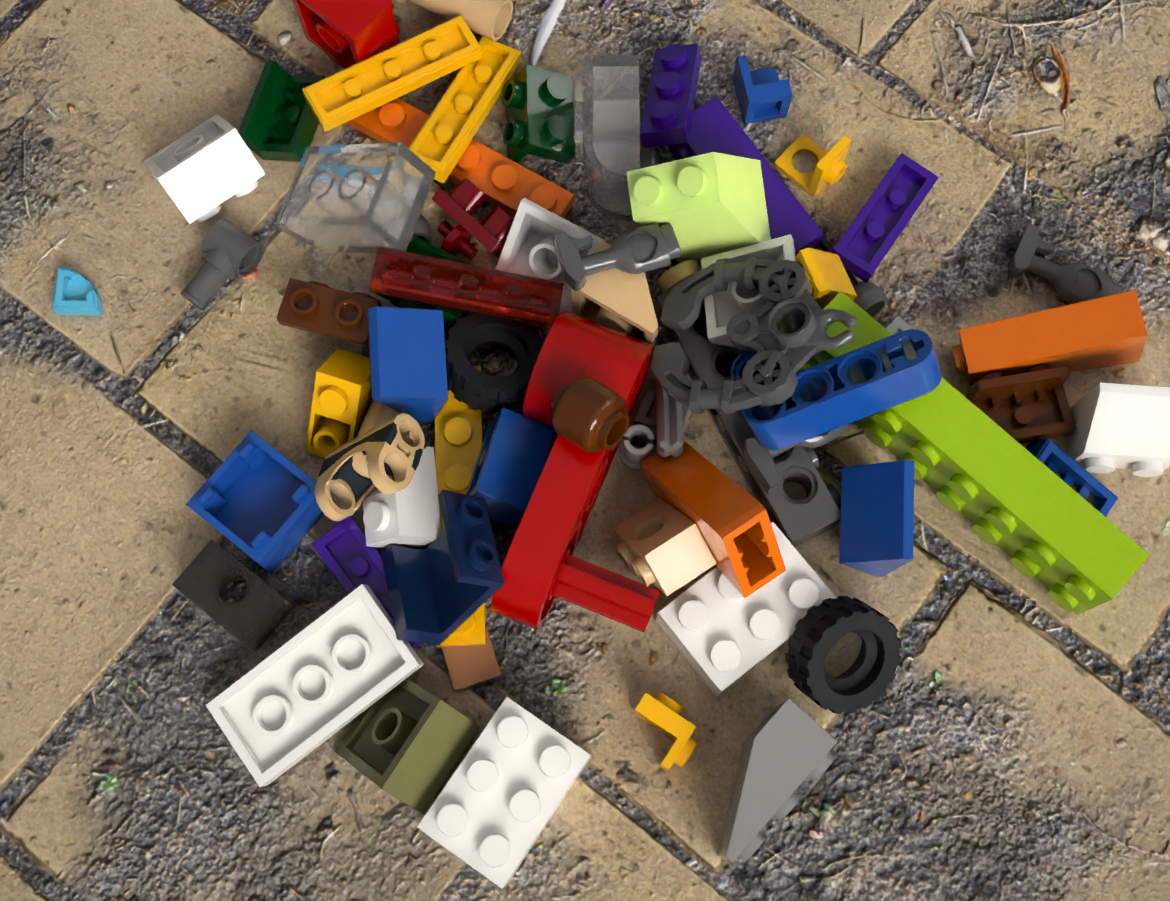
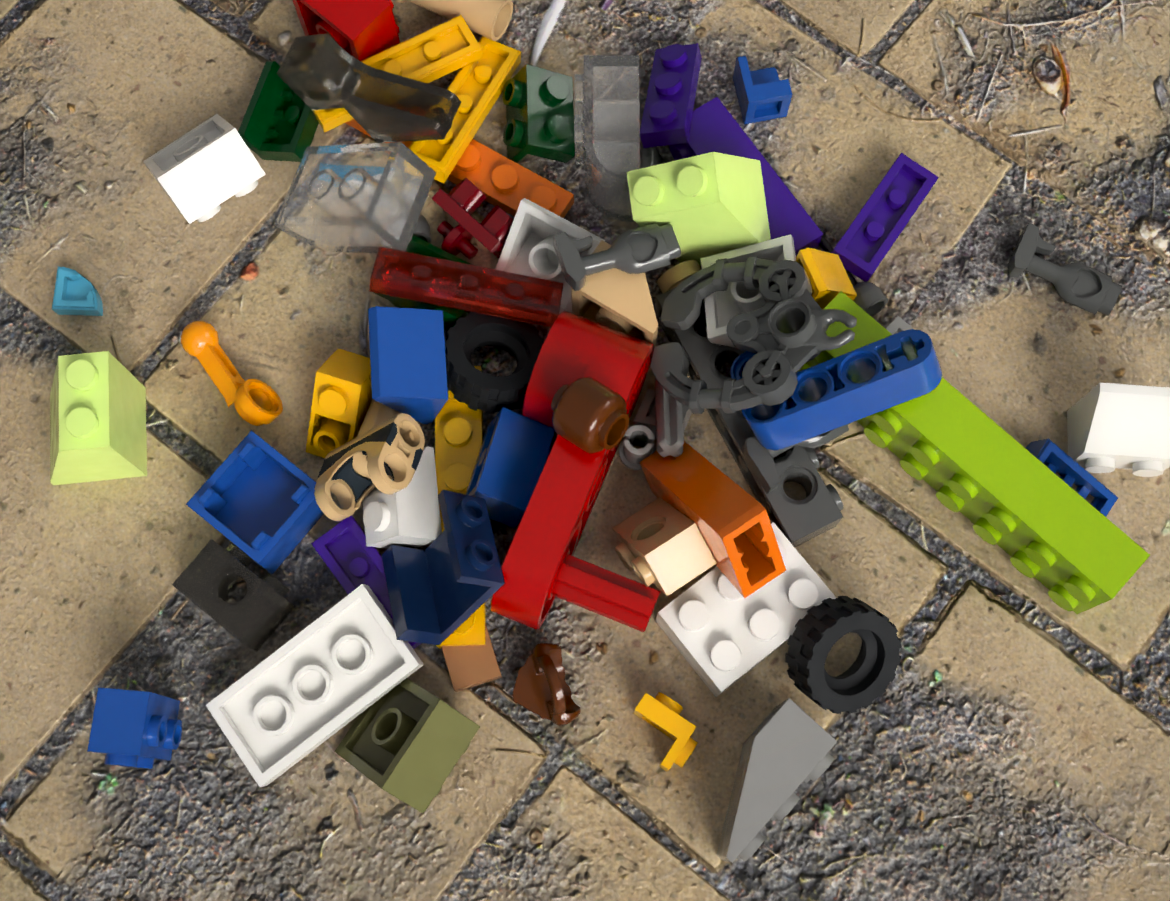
dark grey pin [180,219,264,311] -> none
reddish brown bracket [277,278,382,345] -> none
white brick [417,697,591,889] -> none
yellow bracket [774,134,852,198] -> none
blue slope [839,460,914,577] -> none
orange slope [952,290,1148,386] -> none
reddish brown bracket [966,364,1076,444] -> none
none -> yellowish green slope [50,351,147,485]
none -> blue brick [87,688,182,769]
none -> light orange piece [181,321,283,426]
none -> clear smoke arch [277,33,461,143]
none -> reddish brown piece [513,643,581,726]

